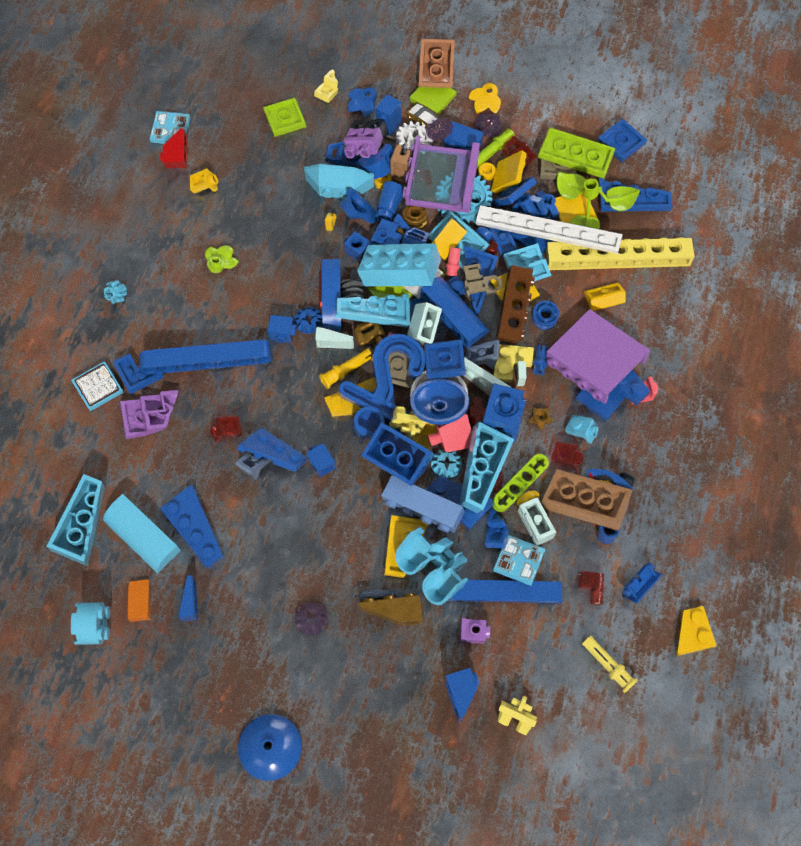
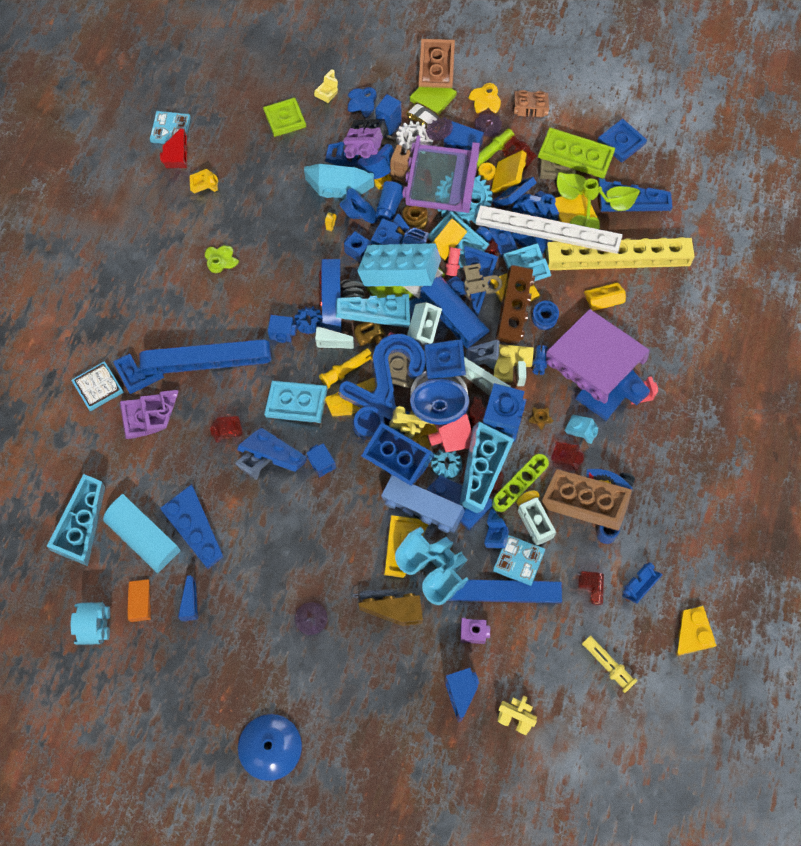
medium azure gear [104,280,127,304] -> none
none -> medium azure tile [264,381,328,423]
none -> nougat hinge [514,90,549,117]

